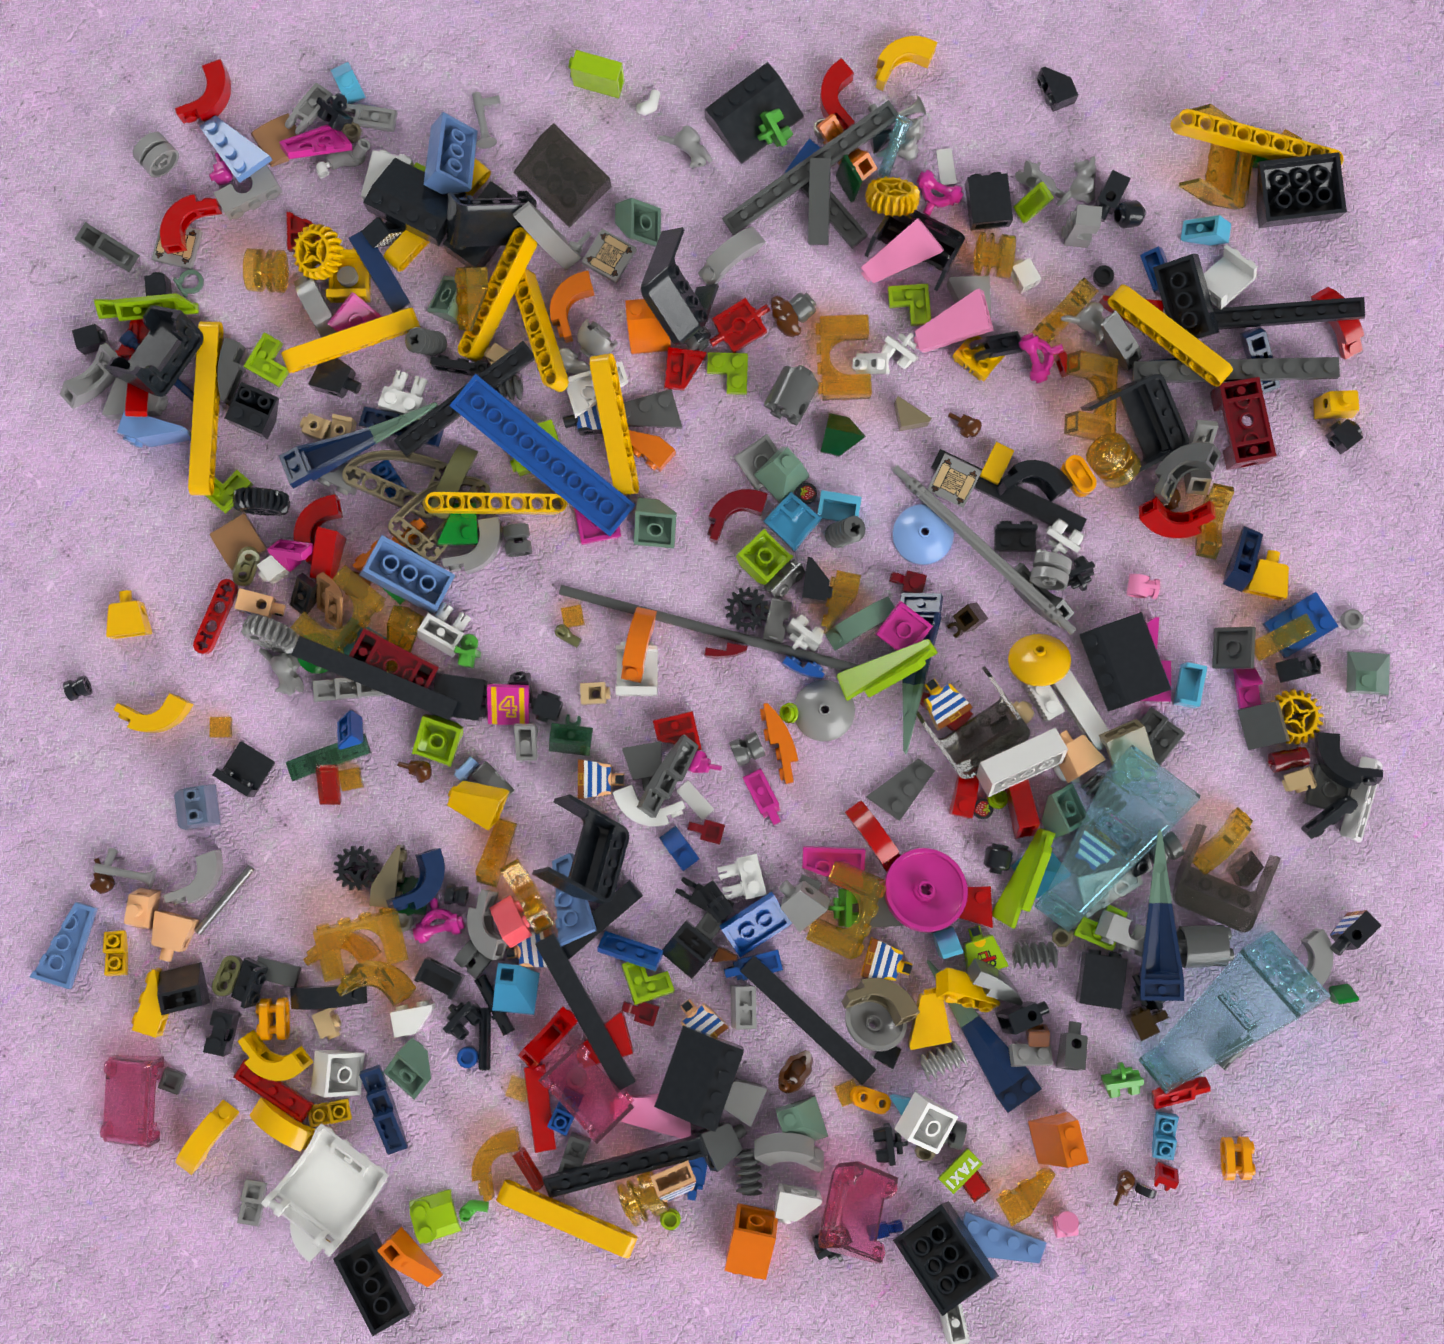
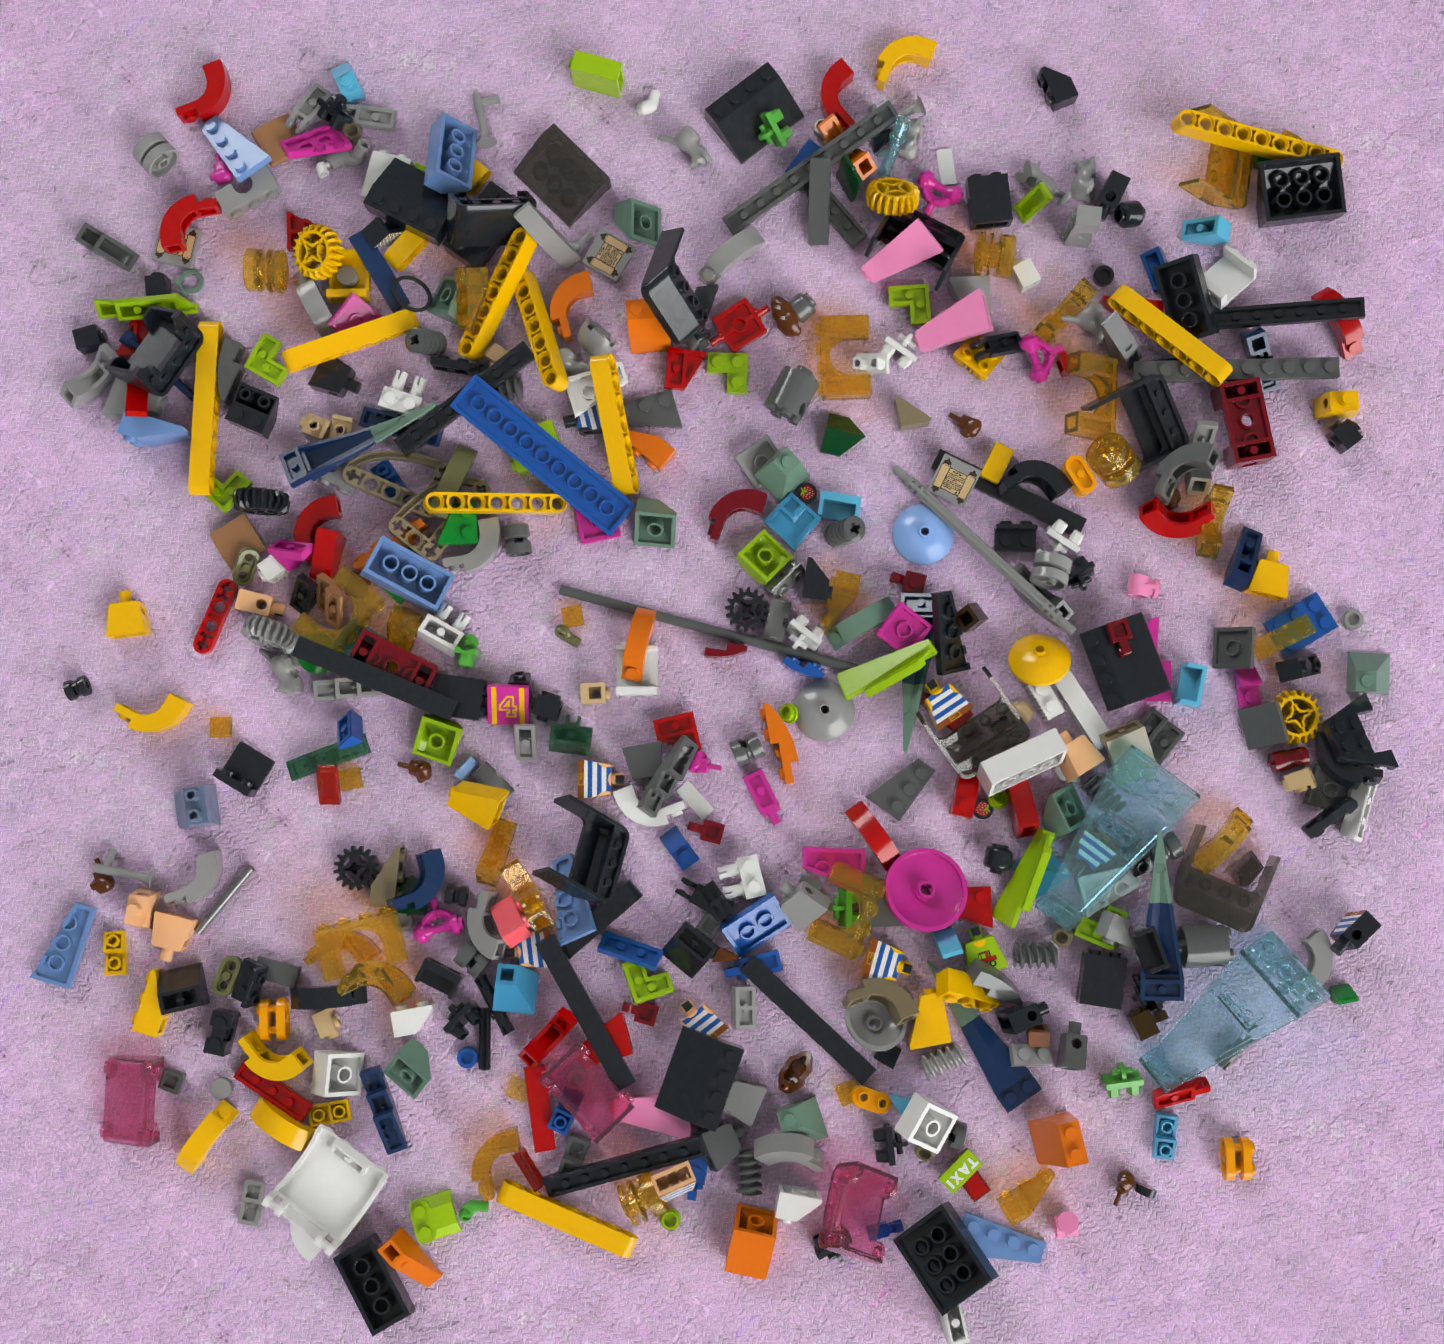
red tile [1154,1162,1179,1191] -> none
none -> light grey tile [210,1077,233,1100]
none -> black tyre [392,276,432,312]
none -> black wing [931,590,971,676]
none -> dark red plate [1105,618,1133,658]
none -> black panel [1129,926,1170,974]
none -> black wing [1321,693,1399,770]

